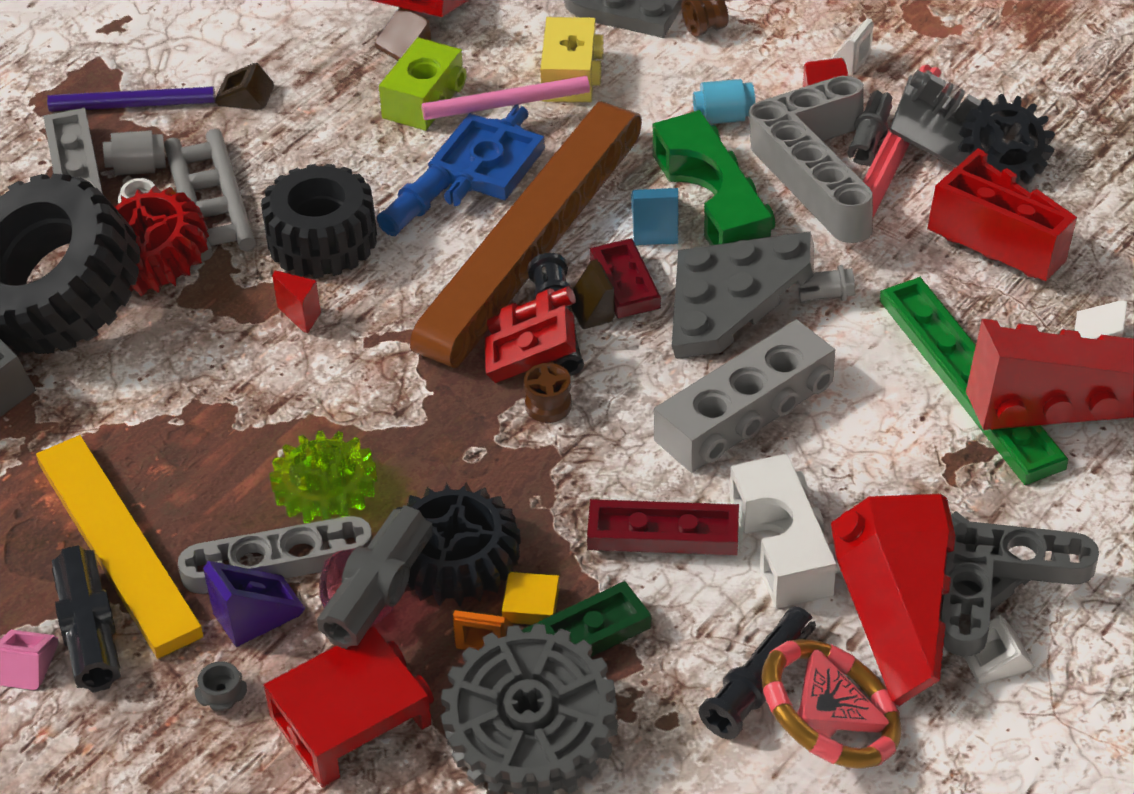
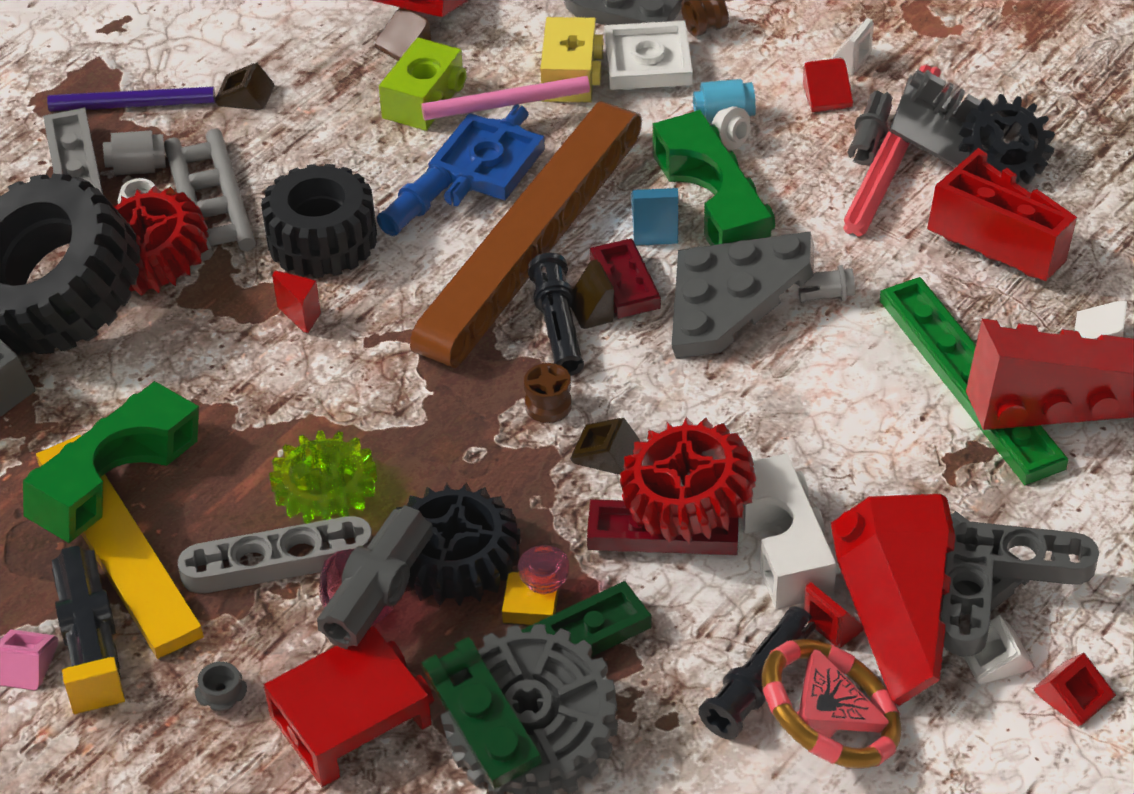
dark purple slope [203,561,305,647] -> none
orange slope [453,610,513,650] -> none
red plate [485,286,576,383] -> none
light grey brick [654,319,835,473] -> none
light grey beam [749,76,873,243] -> none
none -> green arch [23,381,199,543]
none -> yellow tile [62,657,125,715]
none -> dark green plate [421,637,542,790]
none -> clear pink plate [518,545,570,594]
none -> dark brown slope [570,418,640,474]
none -> white plate [604,21,693,90]
none -> red gear [620,417,756,544]
none -> white plate [712,106,751,150]
none -> red slope [804,582,864,648]
none -> red slope [1033,653,1116,727]

